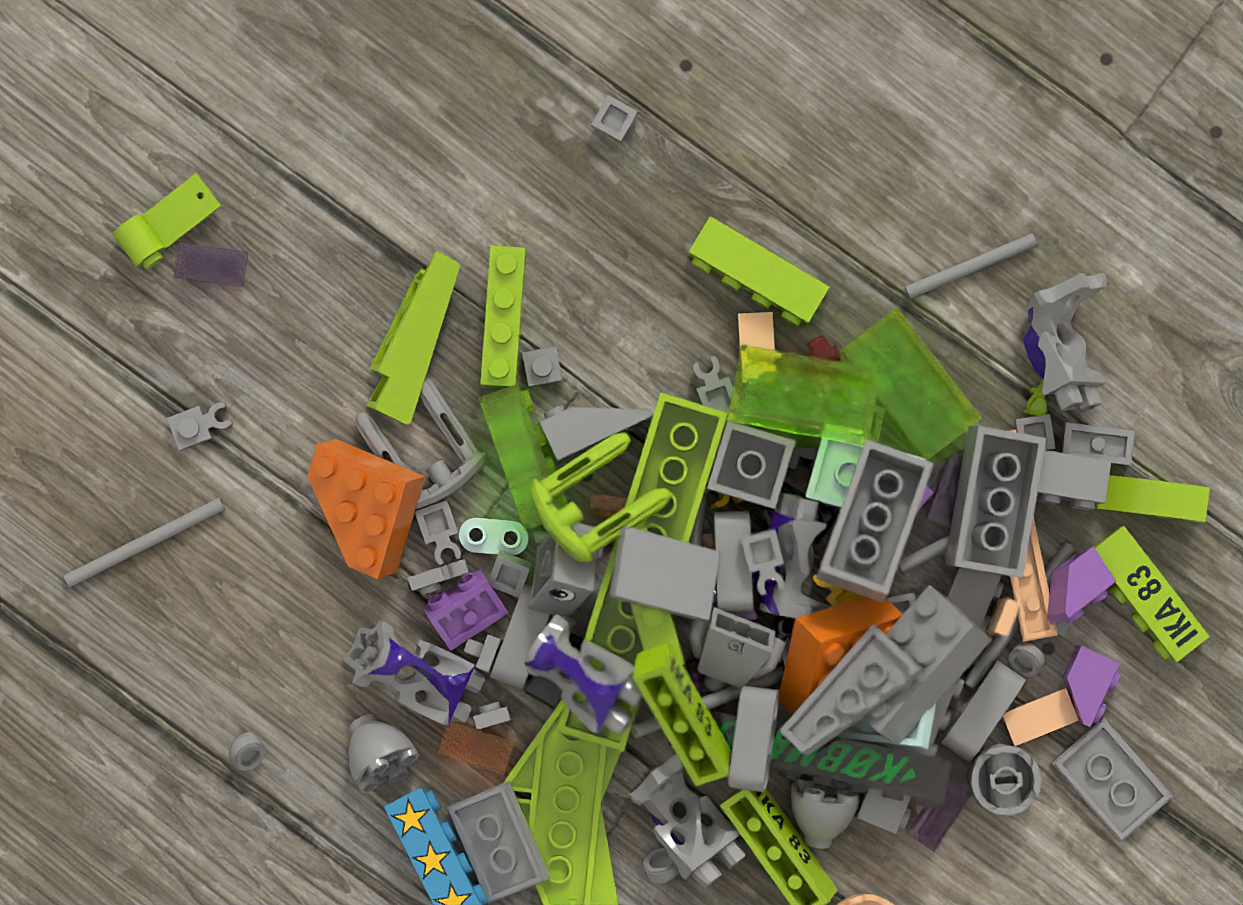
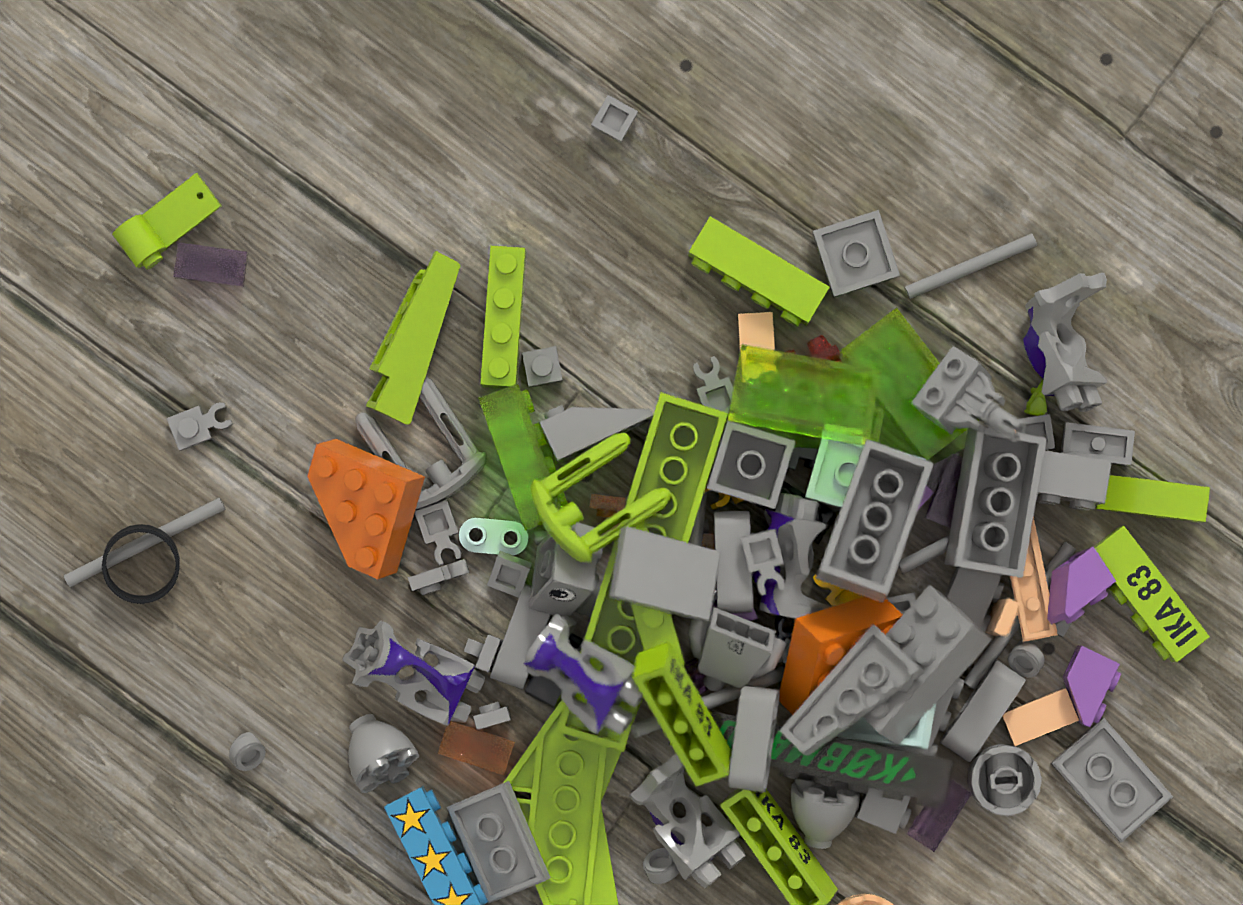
medium lavender bracket [423,570,509,651] -> none
none -> black tyre [102,524,180,604]
none -> light grey plate [812,210,900,298]
none -> light grey brick [912,346,1026,442]

